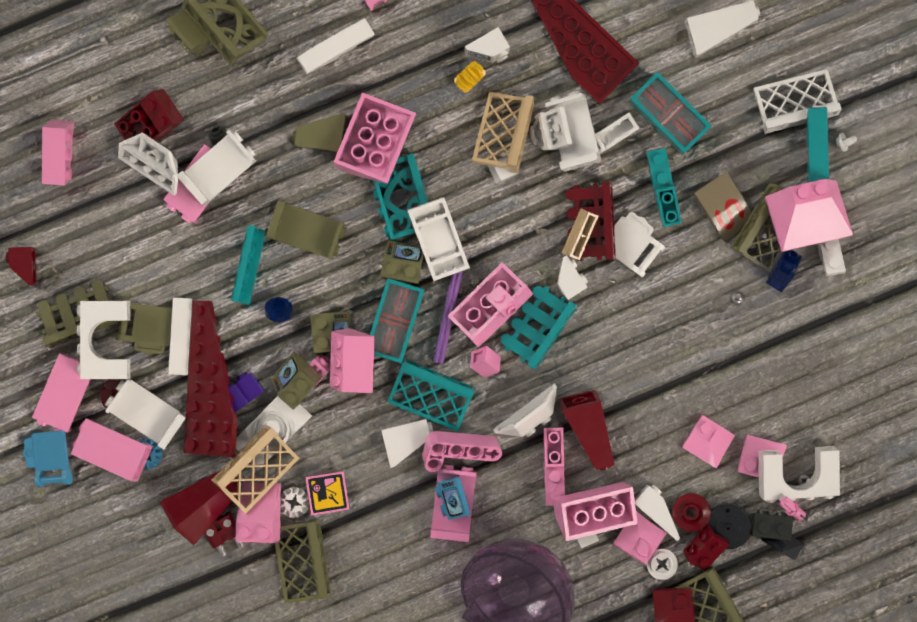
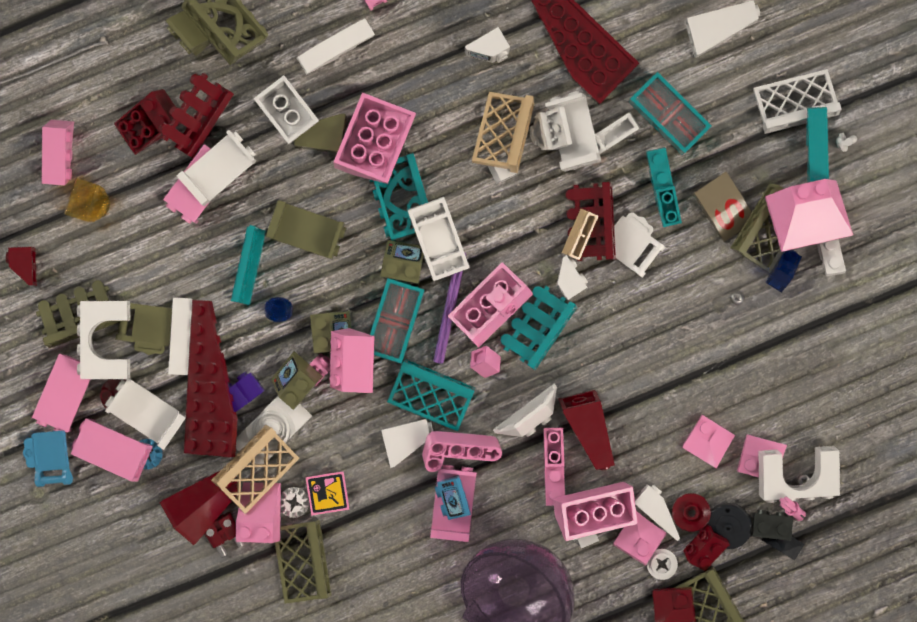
white wedge [118,133,178,195] -> none
yellow gear [454,61,486,93] -> none
none -> clear yellow slope [64,178,110,222]
none -> dark red fence [159,73,234,158]
none -> white slope [254,75,319,144]

